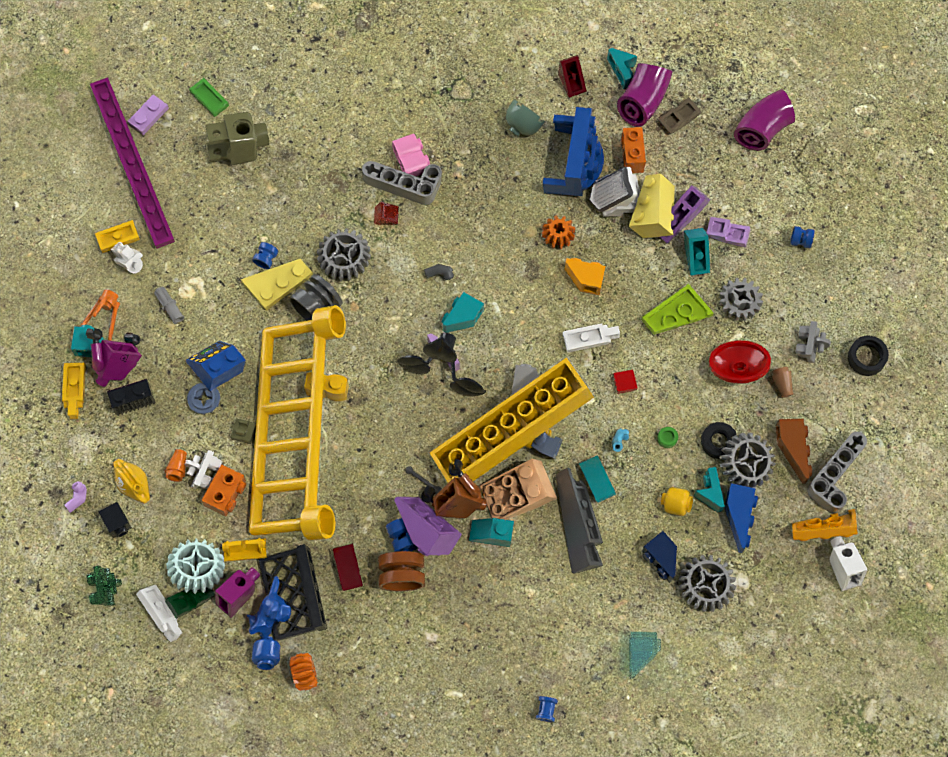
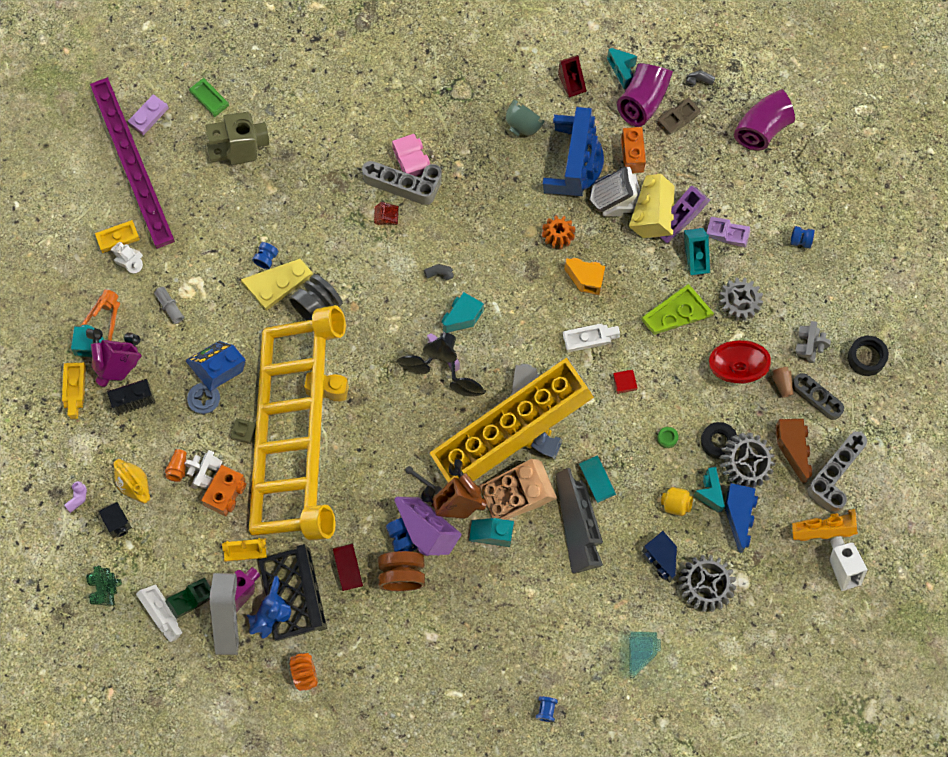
light aqua gear [167,538,225,594] -> none
blue head [252,636,281,670] -> none
light grey gear [317,228,371,281] -> none
medium azure arm [612,428,629,452] -> none
none -> light grey beam [210,573,239,655]
none -> dark grey arm [686,70,715,87]
none -> dark grey beam [792,373,844,420]

